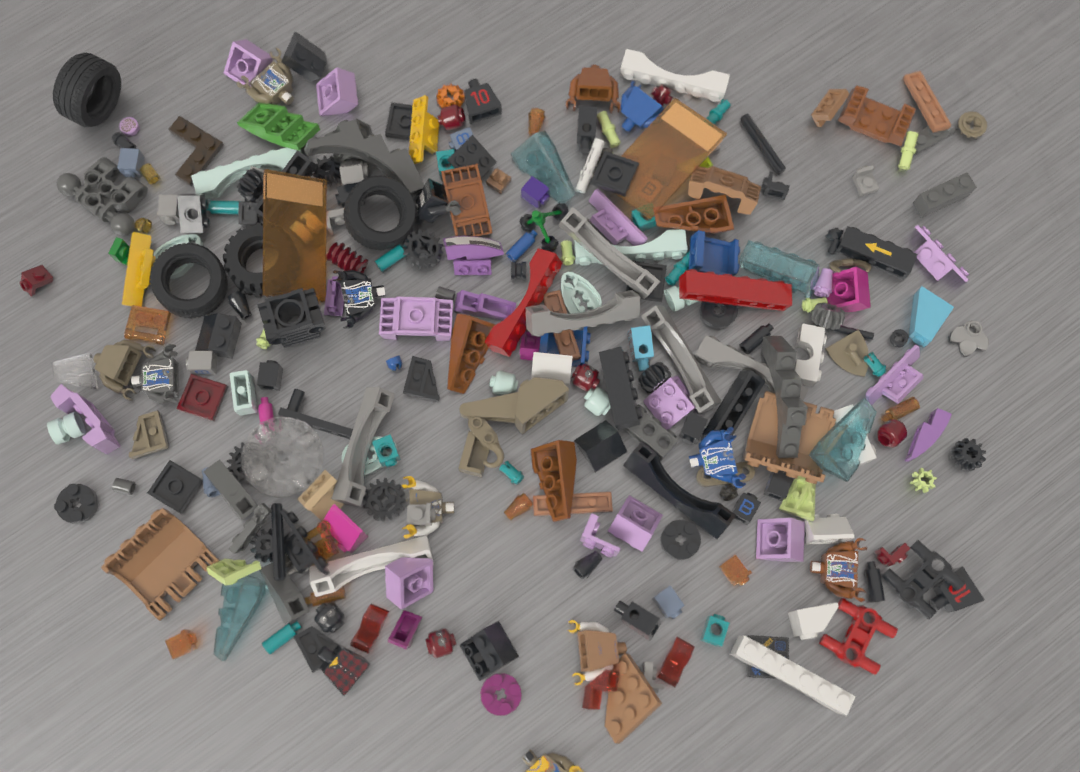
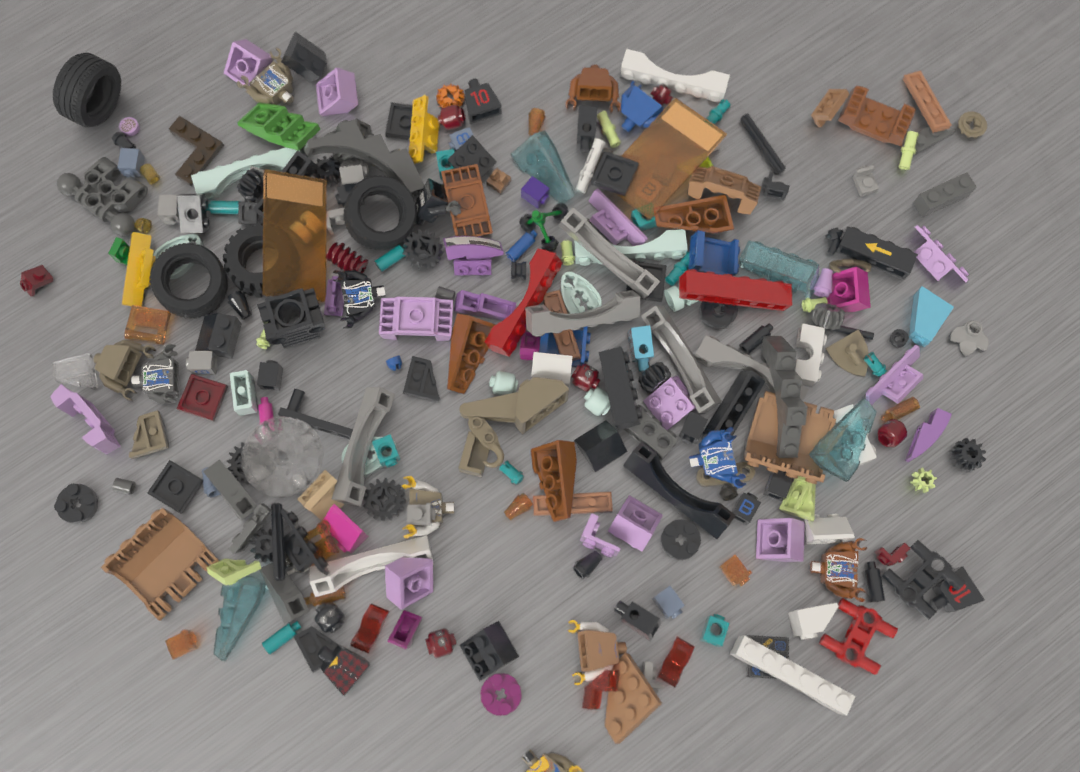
light aqua wheel [47,411,86,445] -> none

